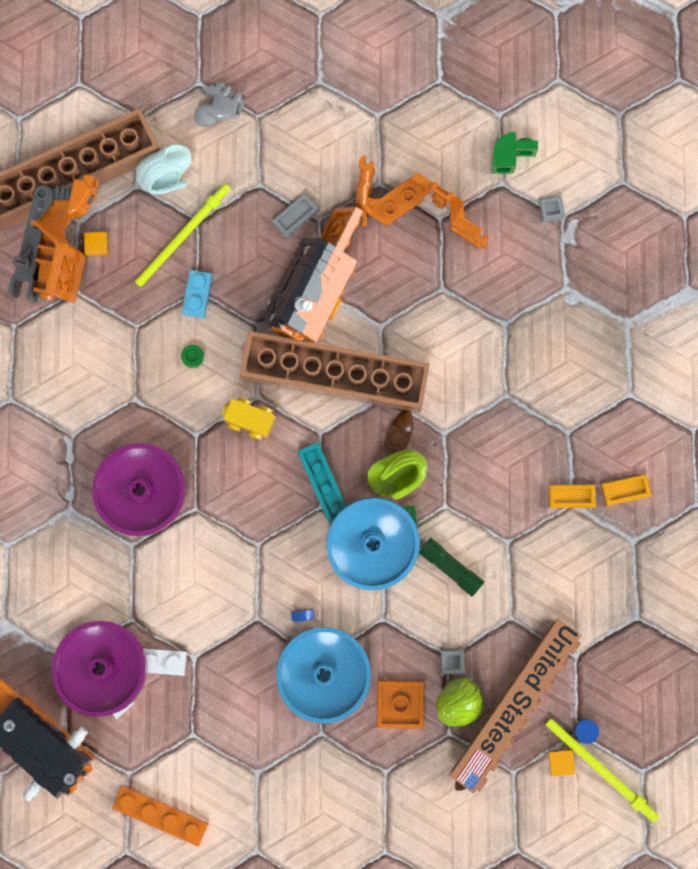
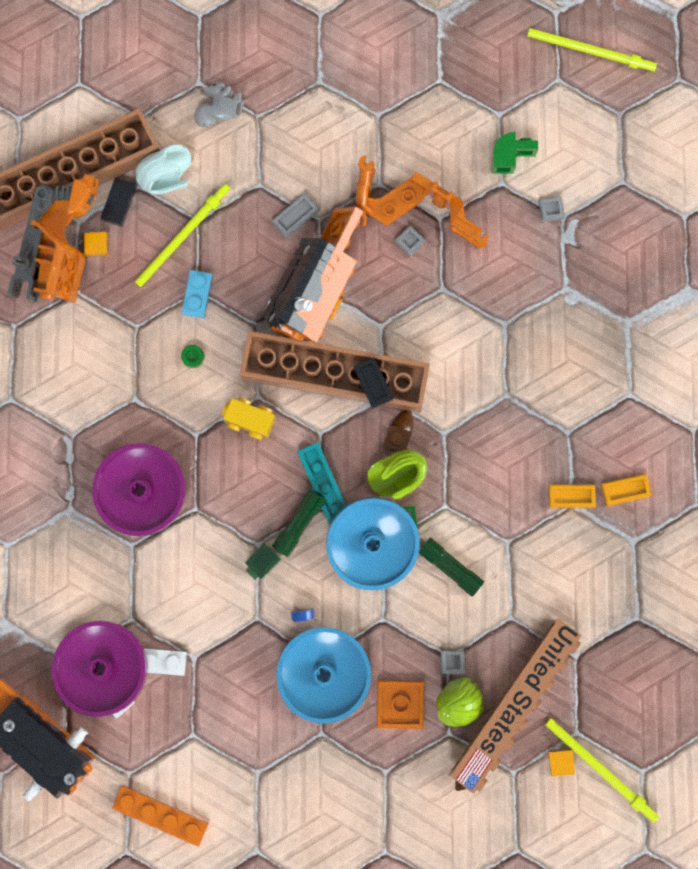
blue tile [574,719,599,744] -> none
none -> black tile [100,177,137,227]
none -> clear green brick [245,543,282,580]
none -> dark green axle [272,488,327,557]
none -> black tile [353,357,393,409]
none -> light grey tile [394,225,426,257]
none -> neon yellow bar [527,28,657,72]

